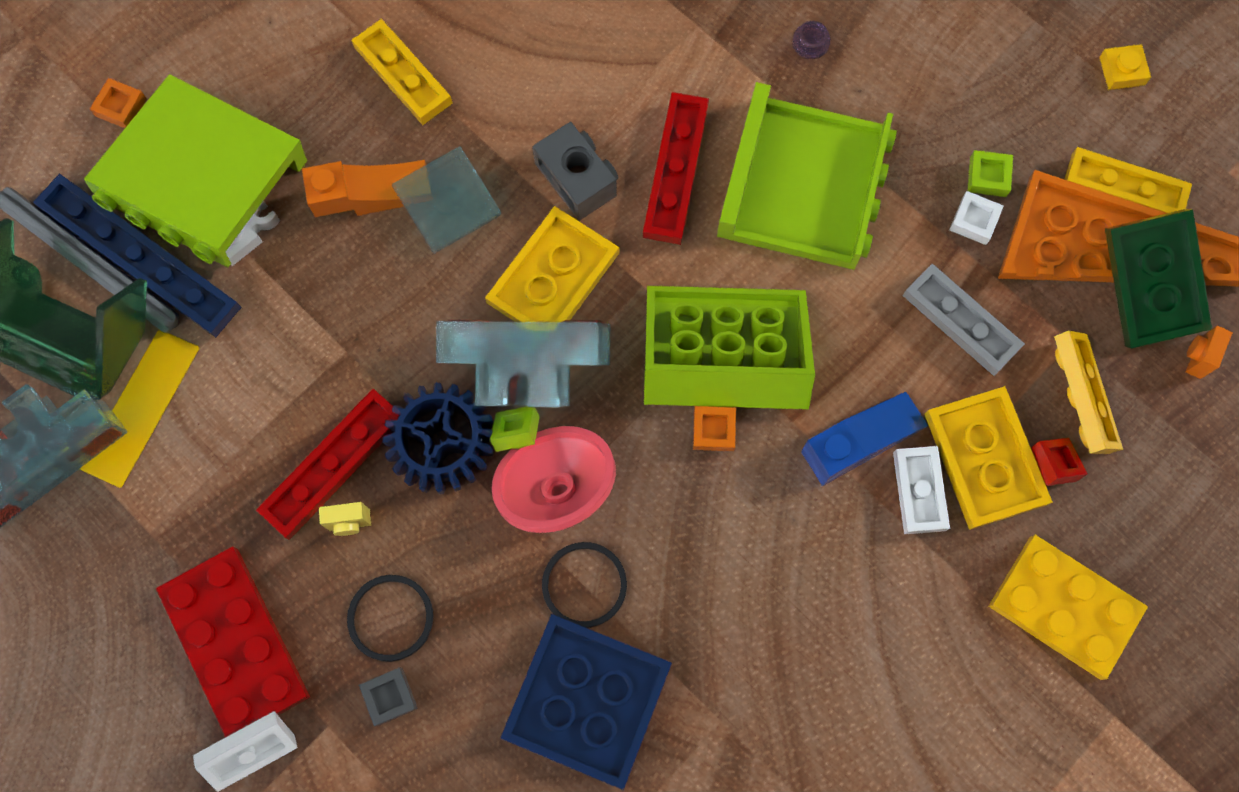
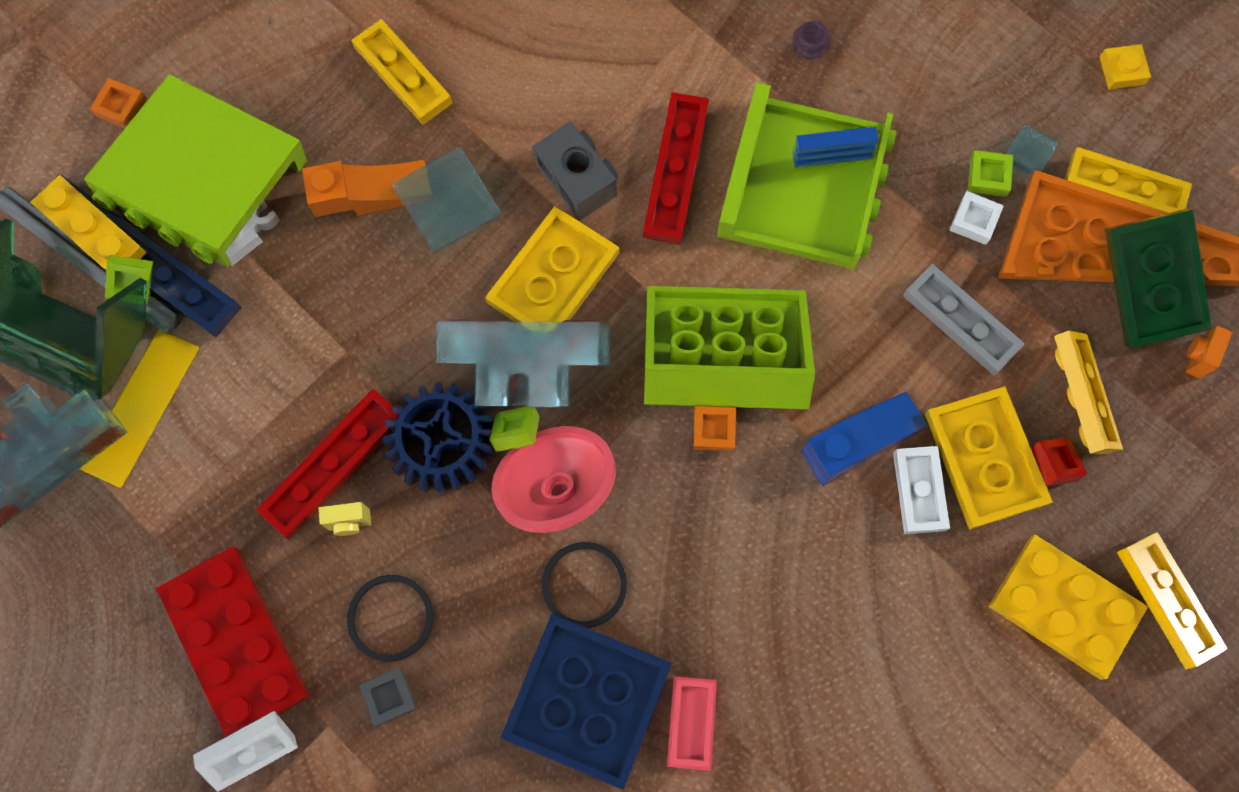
none -> yellow plate [30,175,147,270]
none -> lime plate [104,255,153,304]
none -> coral tile [667,676,717,771]
none -> blue tile [792,127,879,168]
none -> clear light blue tile [1006,125,1059,176]
none -> yellow plate [1117,532,1227,670]

